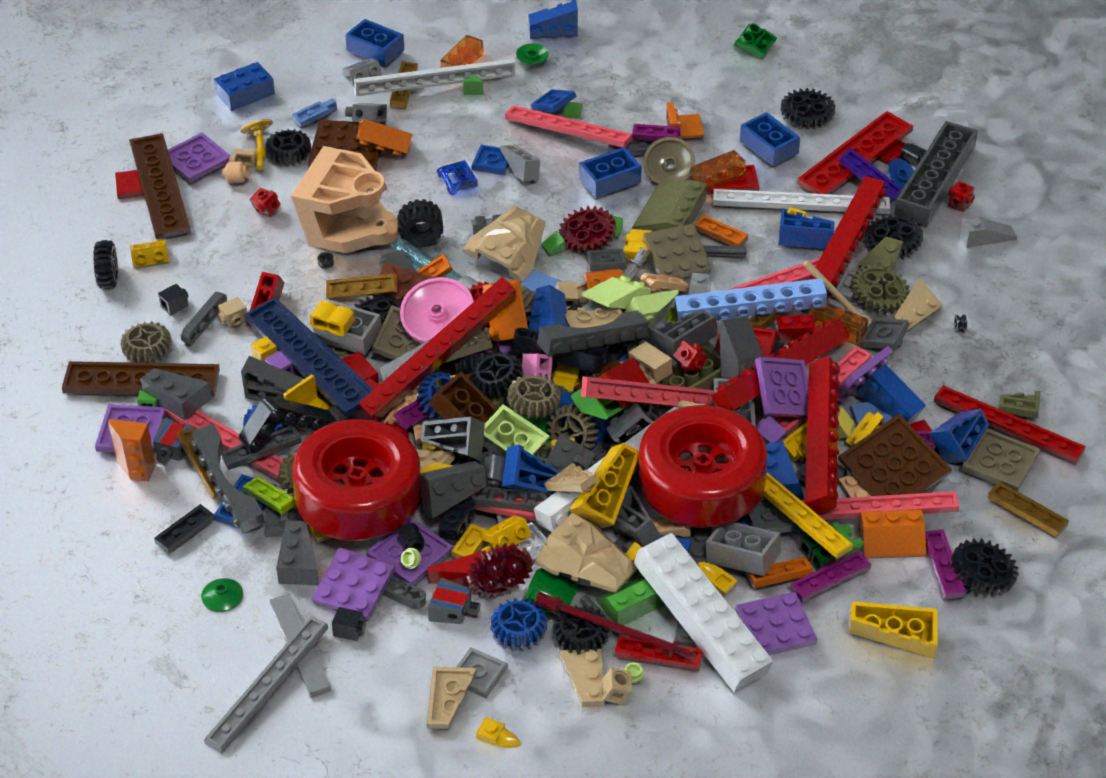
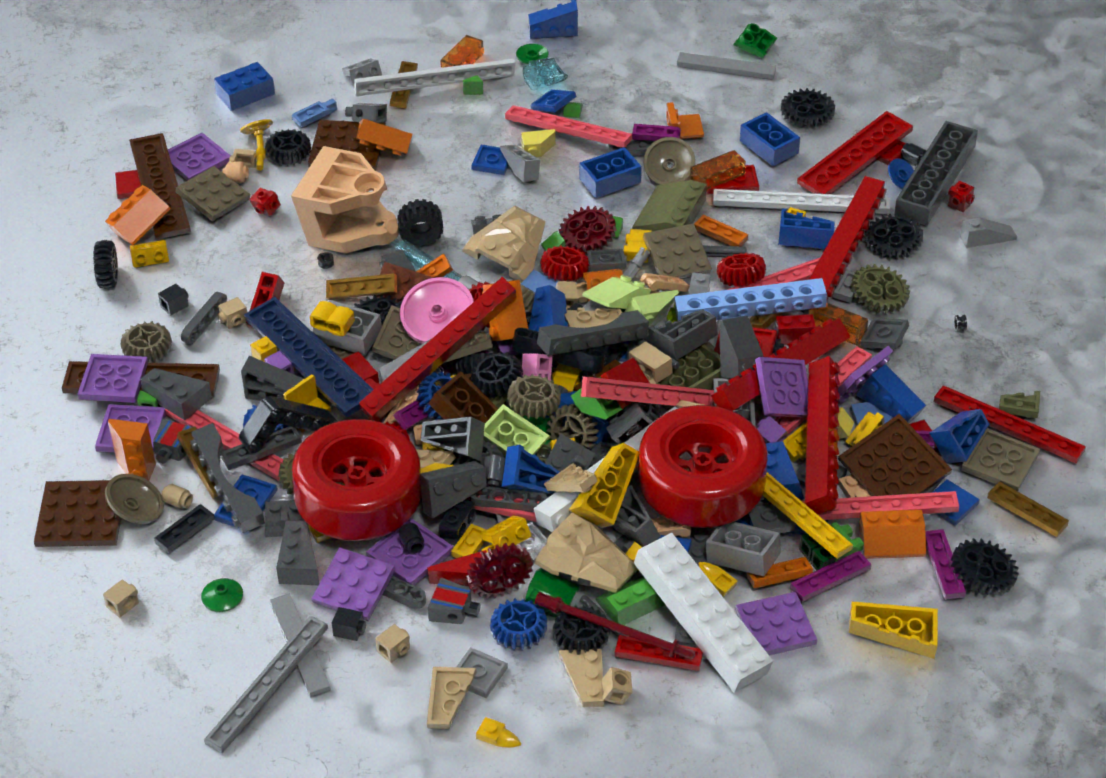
lime tile [242,476,296,514] -> none
blue brick [345,19,405,66] -> none
yellowish green plate [401,548,421,569] -> none
clear blue plate [437,160,478,195] -> none
yellowish green plate [623,662,644,683] -> none
red brick [673,340,709,372] -> none
tan piece [803,260,872,330] -> none
dark purple plate [838,148,902,203] -> none
olive wing [858,237,904,271] -> none
tan wing [893,278,943,332] -> none
none -> reddish brown plate [34,480,121,547]
none -> medium lavender plate [77,354,148,403]
none -> tan brick [103,579,139,618]
none -> orange slope [105,185,171,246]
none -> dark tan dish [105,474,164,524]
none -> tan brick [162,484,193,509]
none -> dark tan plate [176,166,251,221]
none -> tan brick [375,624,410,663]
none -> light yellow slope [521,129,556,157]
none -> clear light blue slope [523,58,568,90]
none -> red gear [540,245,589,282]
none -> light grey tile [677,52,776,79]
none -> red gear [717,252,766,287]
none -> blue tile [932,479,980,526]

